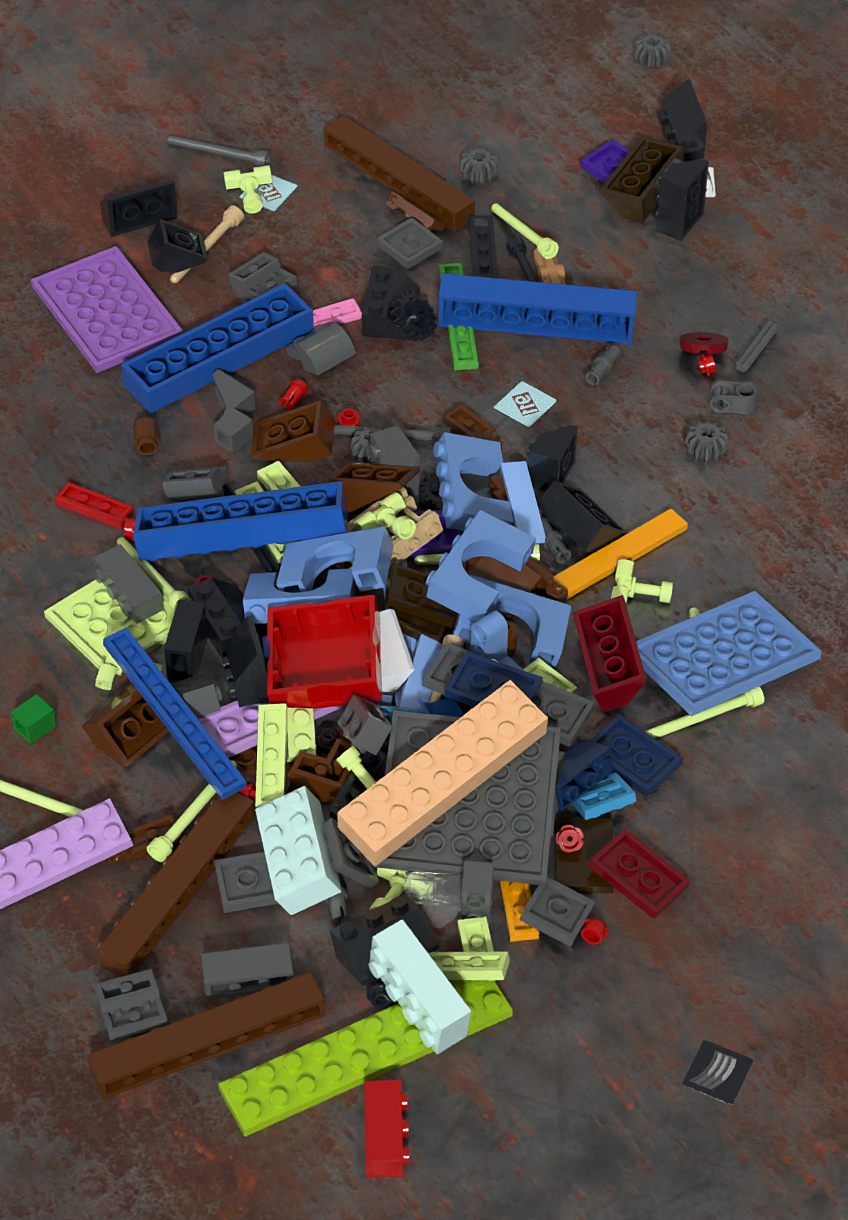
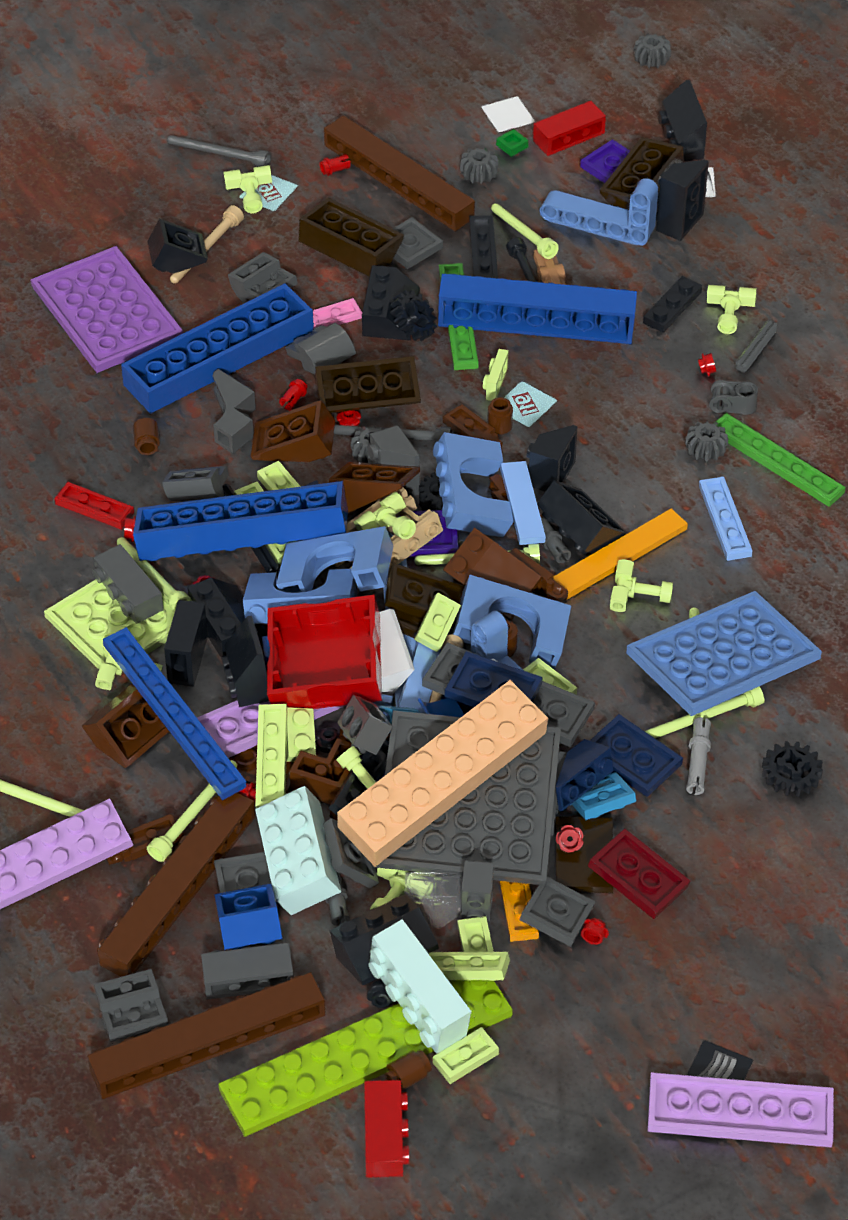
green brick [11,694,56,744] -> none
black slope [100,180,177,237] -> none
dark grey brick [171,674,222,717] -> none
reddish brown hinge [386,191,446,232] -> none
medium blue arch [426,510,536,622] -> none
dark red slope [572,595,647,713] -> none
dark grey pin [585,344,621,385] -> none
dark red tile [679,332,729,354] -> none
none -> blue brick [214,884,282,950]
none -> dark brown slope [298,197,404,277]
none -> dark brown slope [315,356,421,413]
none -> red pin [320,154,351,176]
none -> reddish brown brick [385,1050,432,1091]
none -> yellowish green plate [414,593,461,652]
none -> yellowish green plate [433,1027,499,1084]
none -> white sticker [481,97,535,132]
none -> yellowish green plate [483,349,508,401]
none -> reddish brown brick [488,397,513,435]
none -> green plate [496,129,529,157]
none -> red brick [533,101,606,156]
none -> medium blue beam [539,178,658,246]
none -> black plate [643,276,702,333]
none -> lavender plate [648,1073,833,1147]
none -> light grey pin [686,717,711,795]
none -> light blue tile [699,476,753,561]
none -> yellowish green bar [707,285,757,334]
none -> bright green tile [713,413,846,507]
none -> black gear [762,741,823,797]

